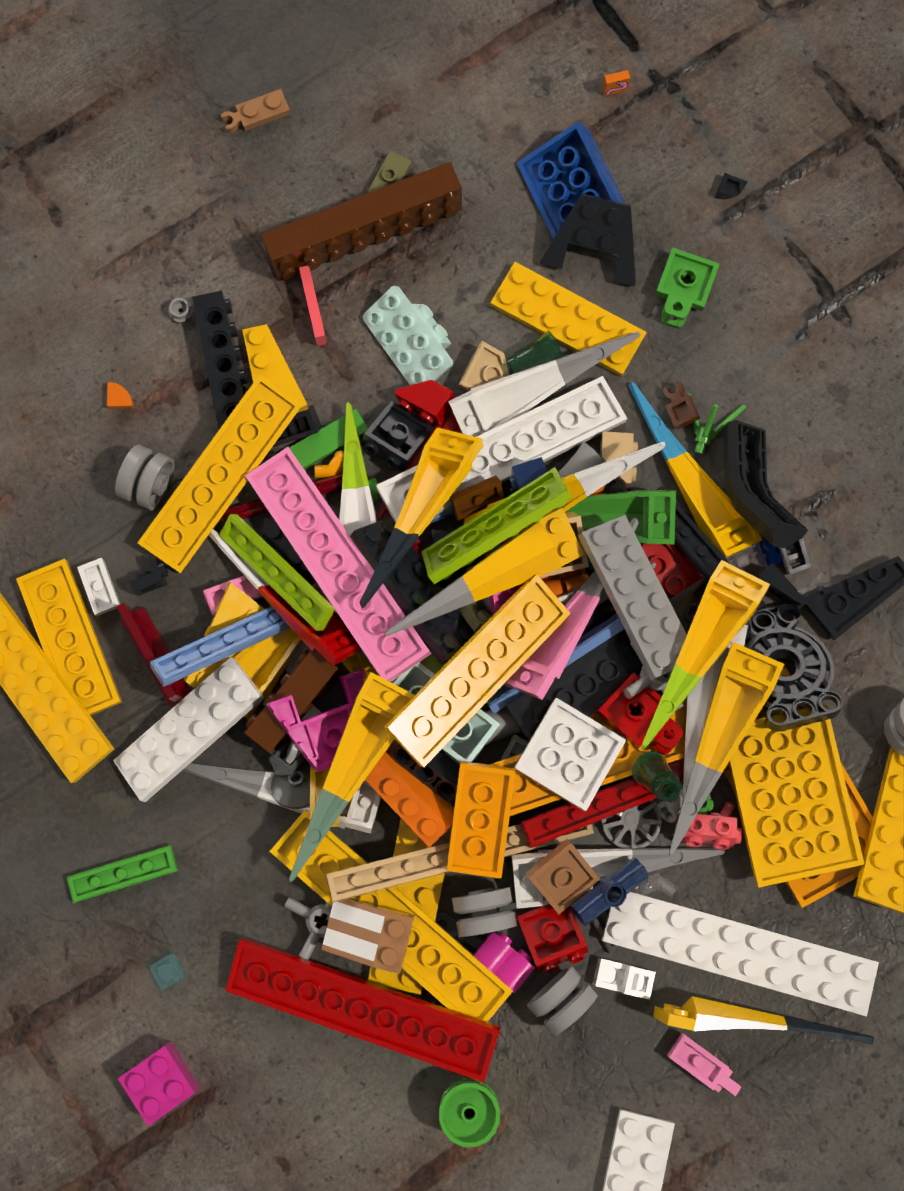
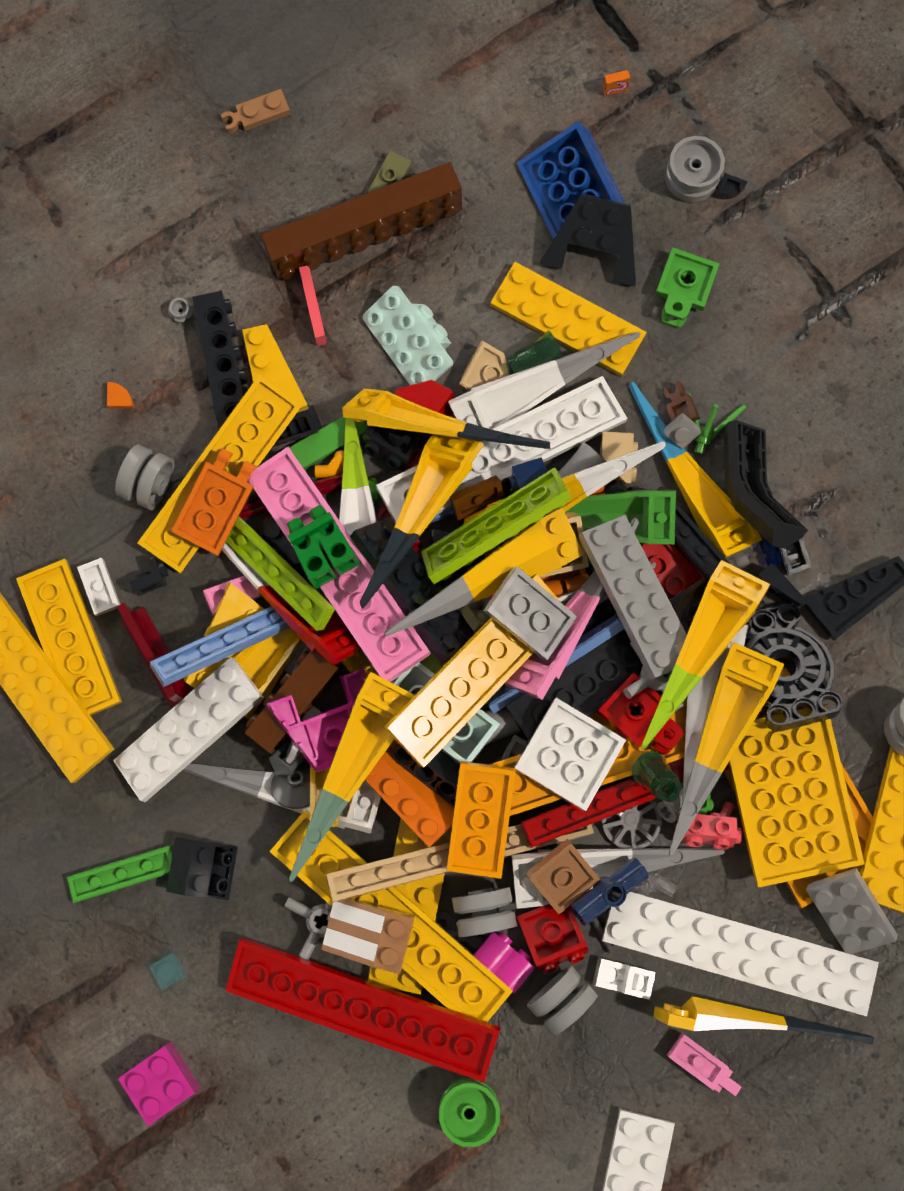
none -> black slope [166,837,238,900]
none -> orange tile [171,449,256,556]
none -> green hips [287,505,361,589]
none -> yellow plate [342,388,550,449]
none -> light grey plate [483,567,577,660]
none -> light grey plate [664,413,701,449]
none -> light grey wheel [665,136,725,203]
none -> light grey plate [806,868,898,954]

